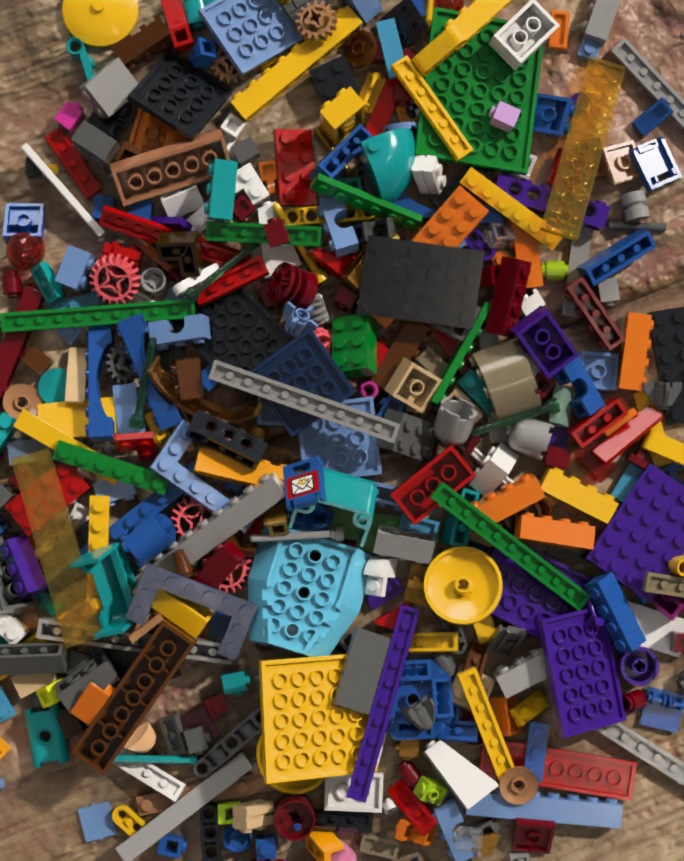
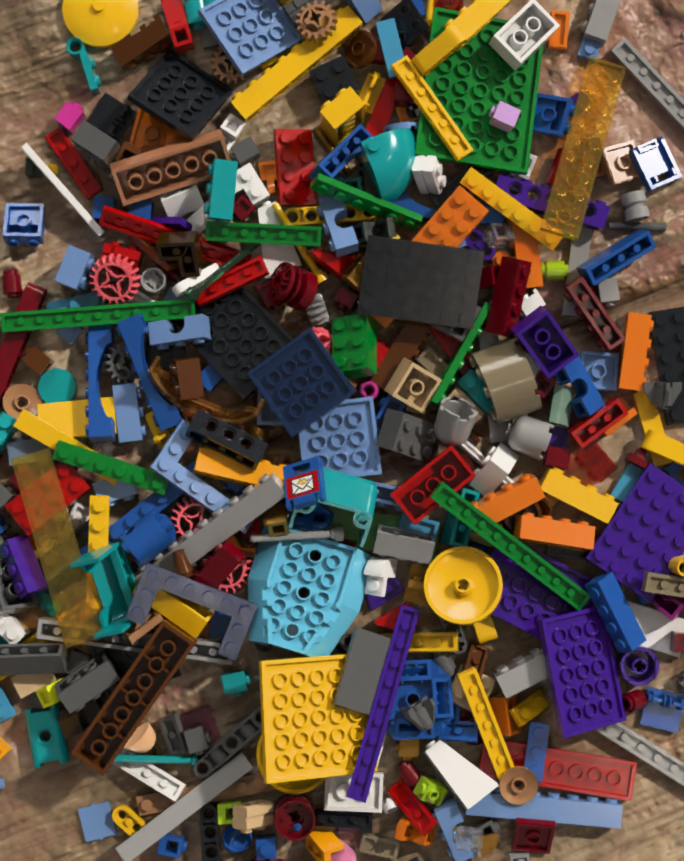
clear red cylinder [6,232,46,270] -> none
teal panel [29,261,66,304] -> none
tan tile [65,347,88,404] -> none
orange panel [71,682,115,726] -> none
light grey brick [79,57,138,119] -> none
red plate [114,431,158,462] -> none
clear green piece [128,337,157,429] -> none
blue brick [189,37,217,69] -> none
dark red brick [201,693,230,719] -> none
light grey plate [208,360,401,443] -> none
dark red brick [263,217,291,248] -> none
medium blue brick [284,301,319,337] -> none
dark red tile [465,431,480,454] -> none
clear green piece [470,398,561,436] -> none
dark grey plate [485,624,526,656] -> none
dark purple hand [587,600,604,628] -> none
tile [593,405,663,466] -> none
blue tile [632,97,674,137] -> none

